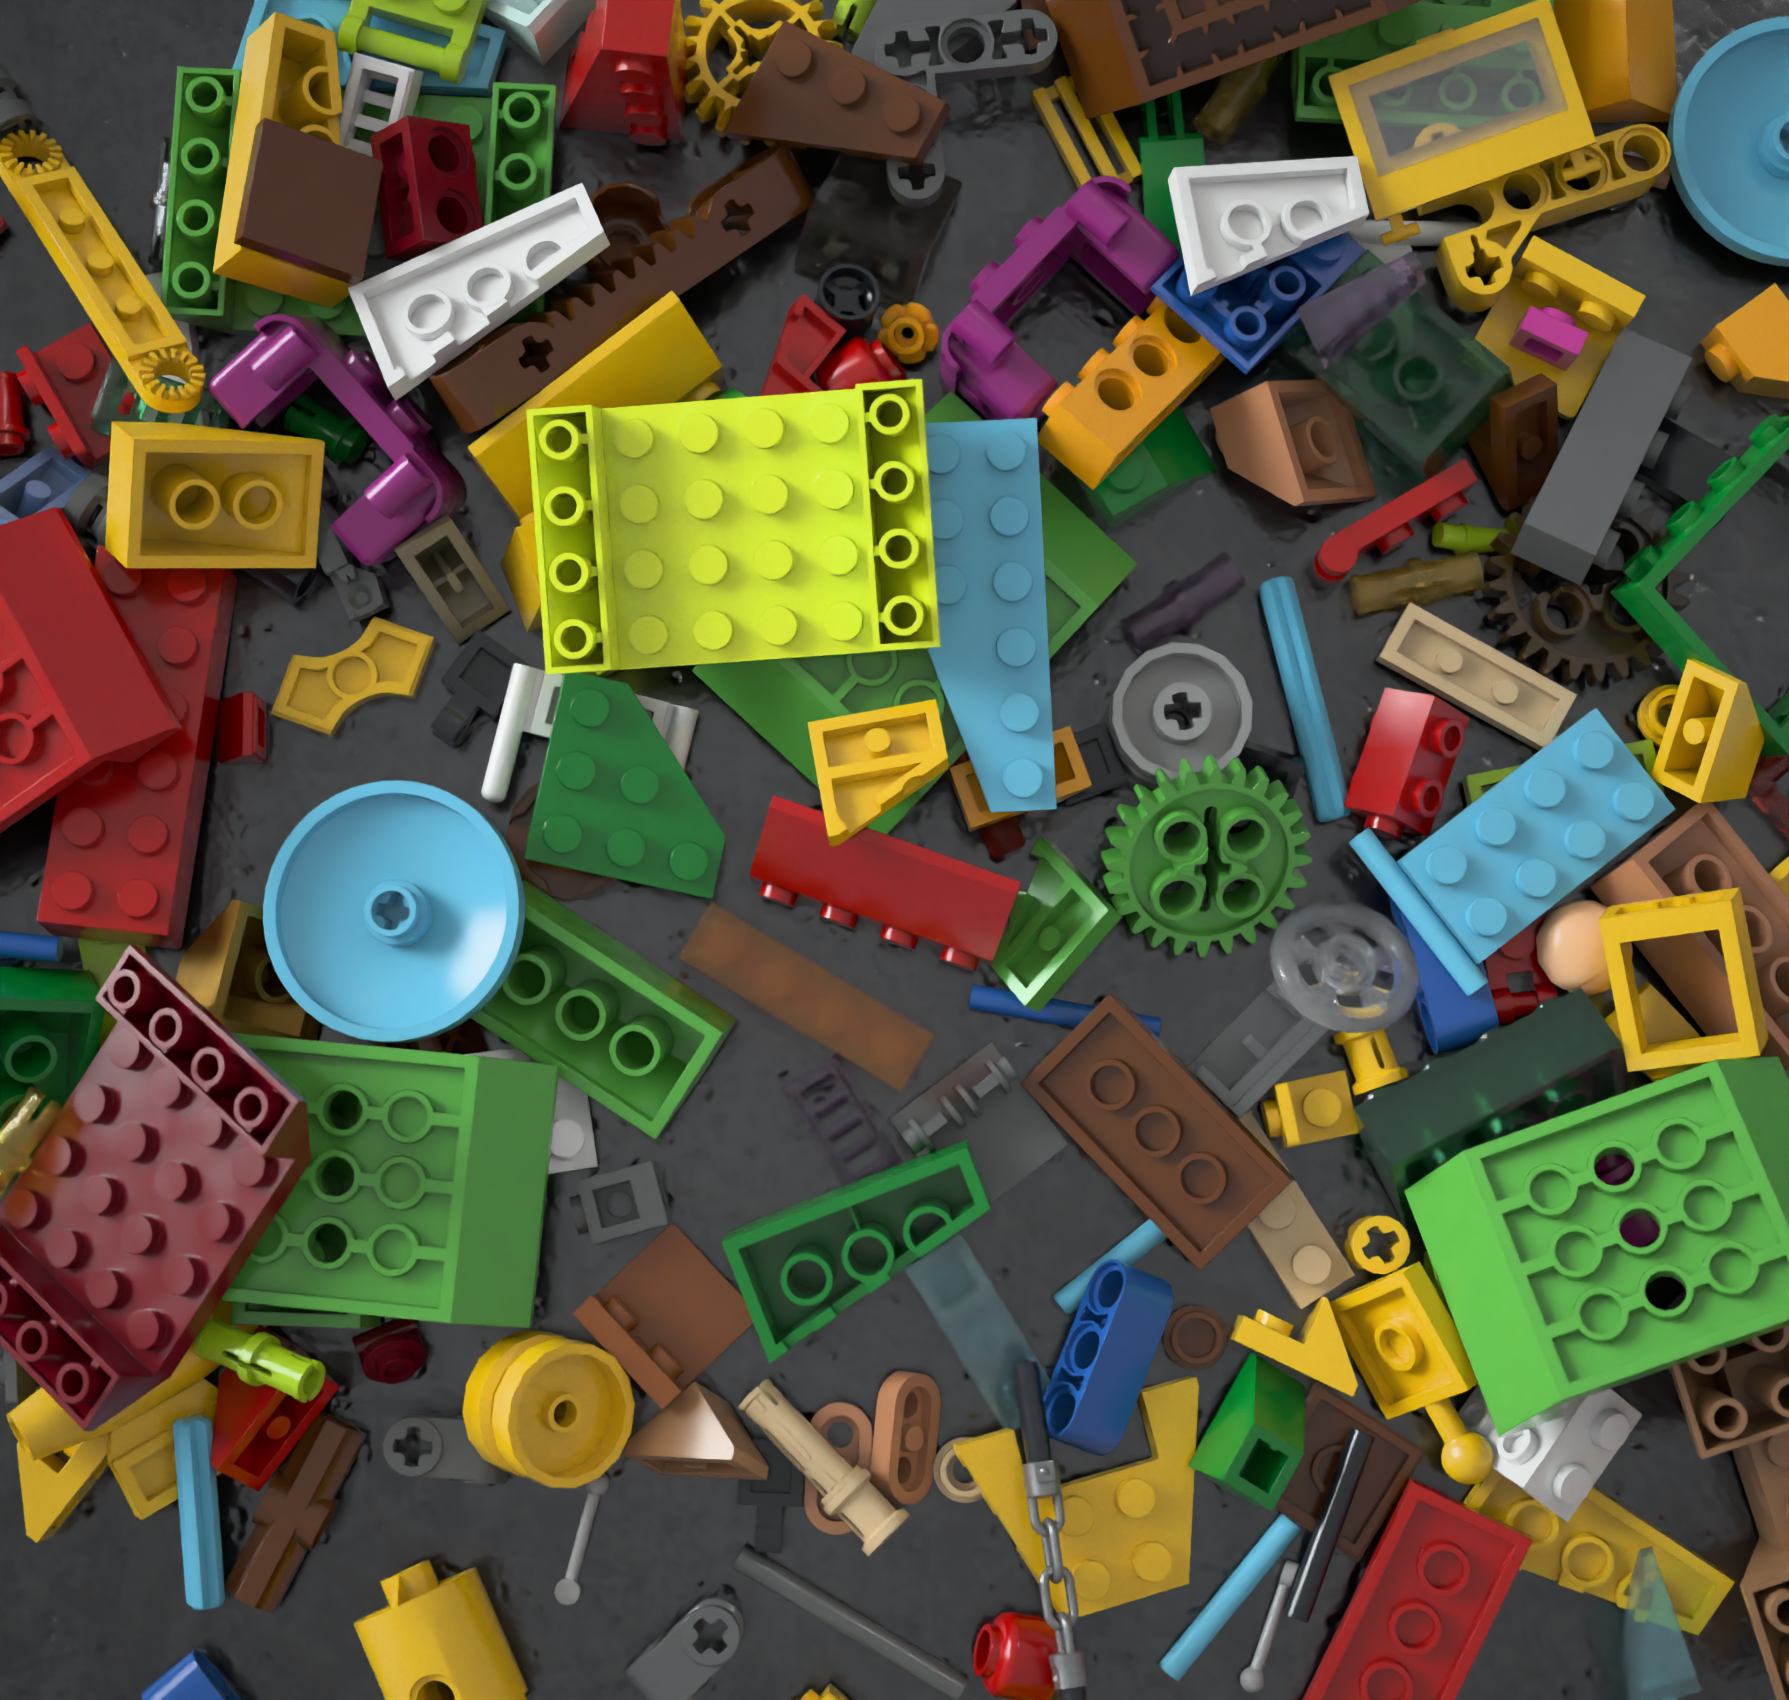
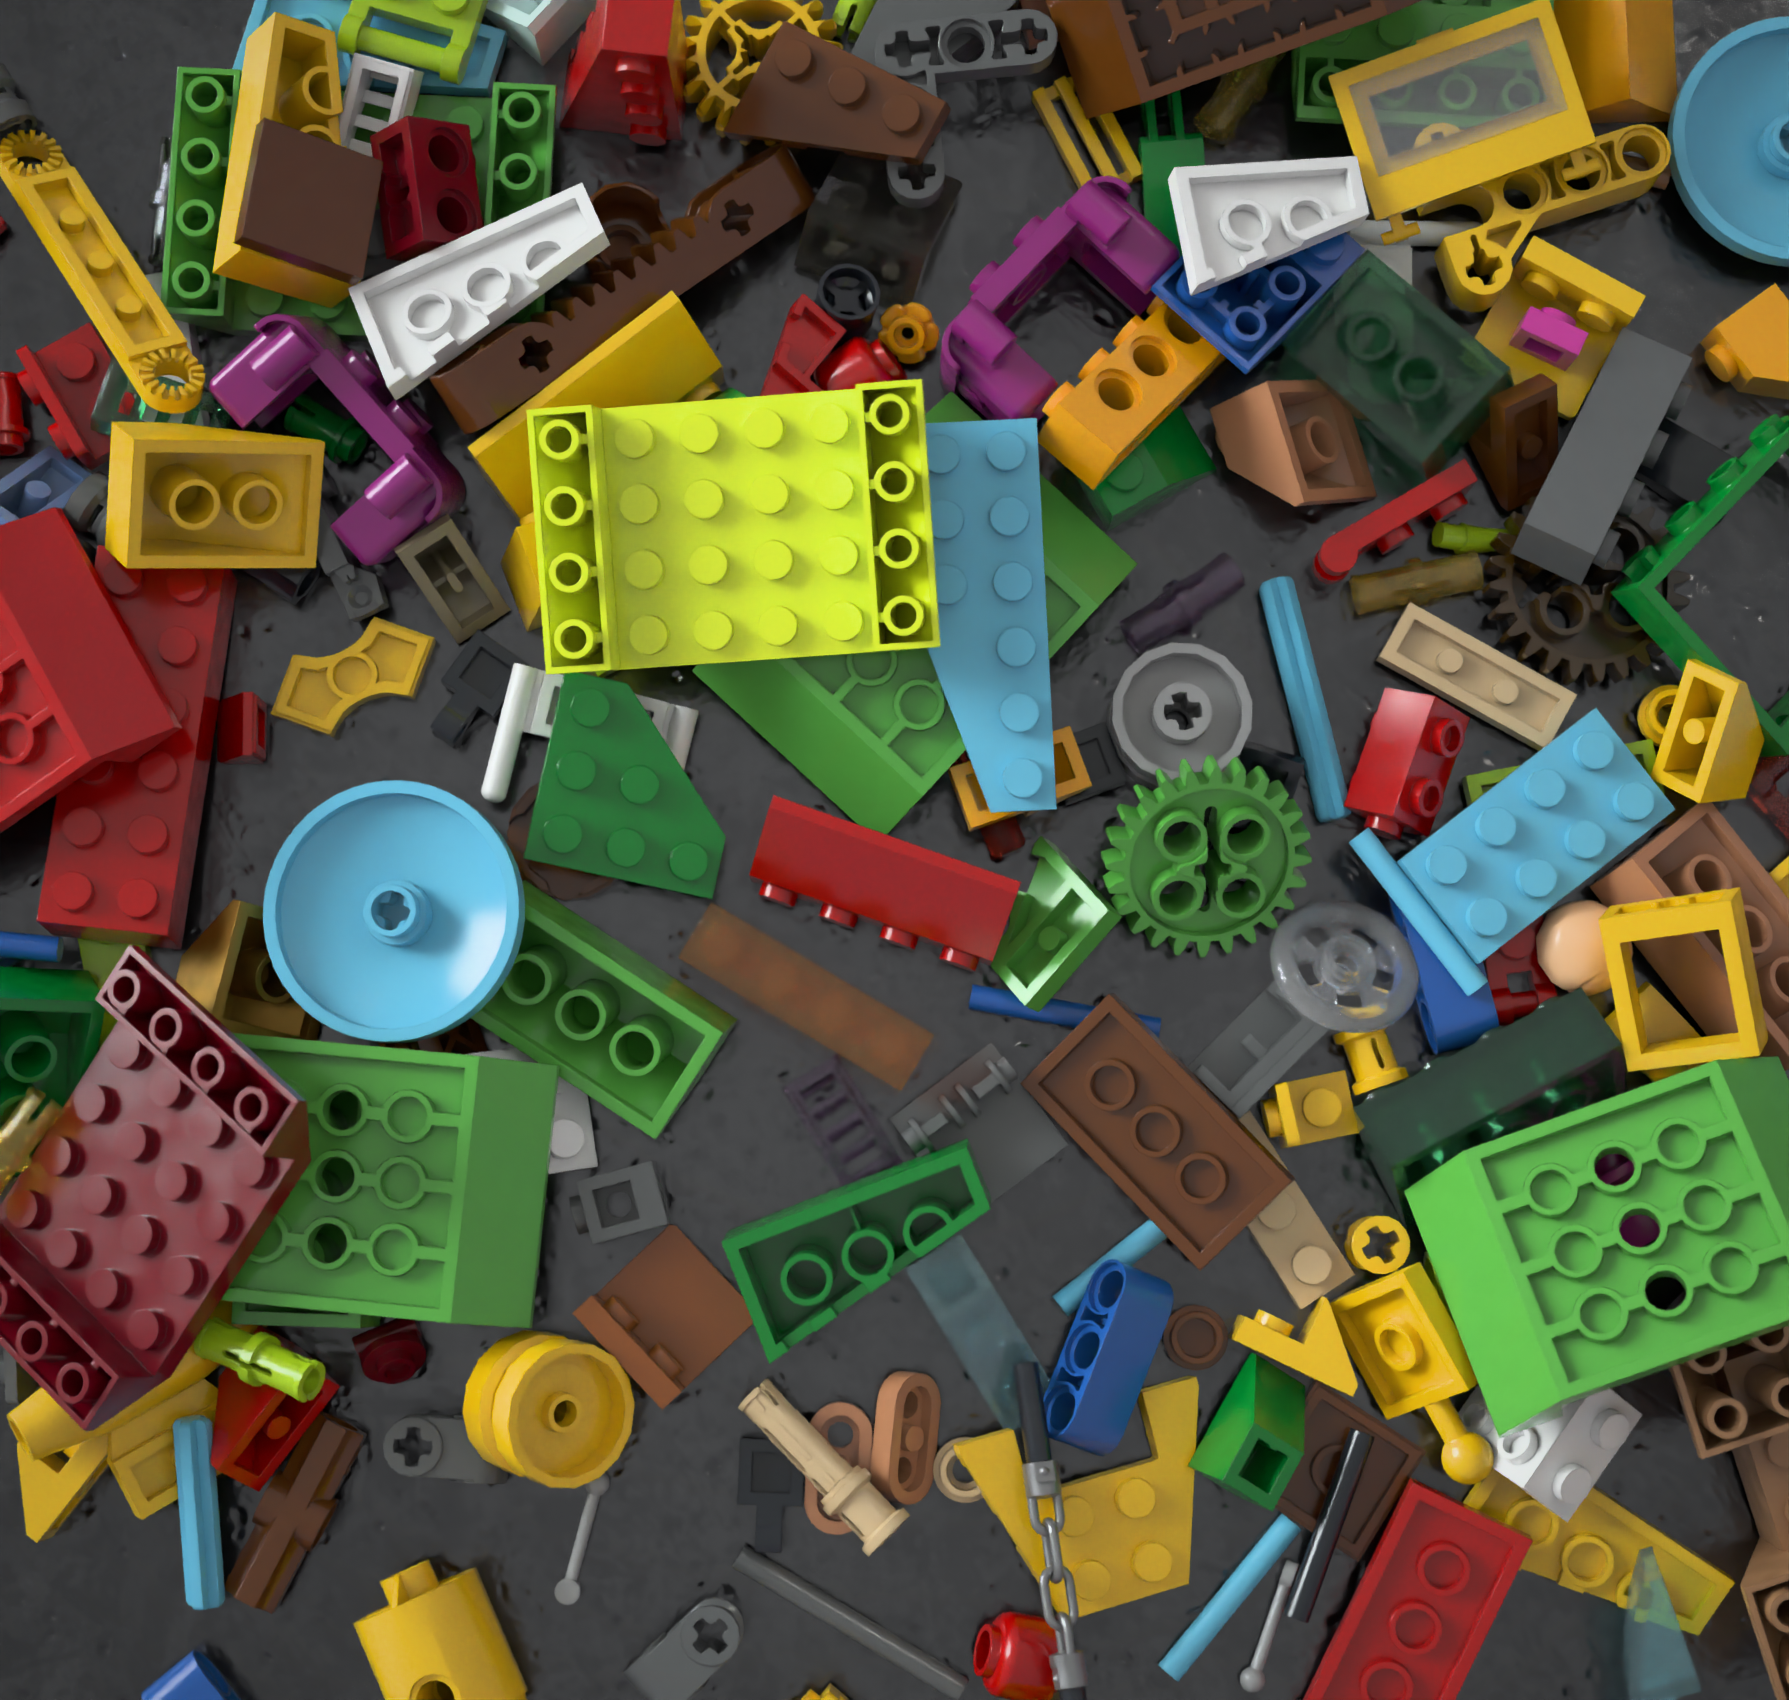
medium nougat slope [624,1381,769,1480] -> none
yellow wing [807,699,949,847] -> none
clear purple slope [1297,252,1426,368] -> none

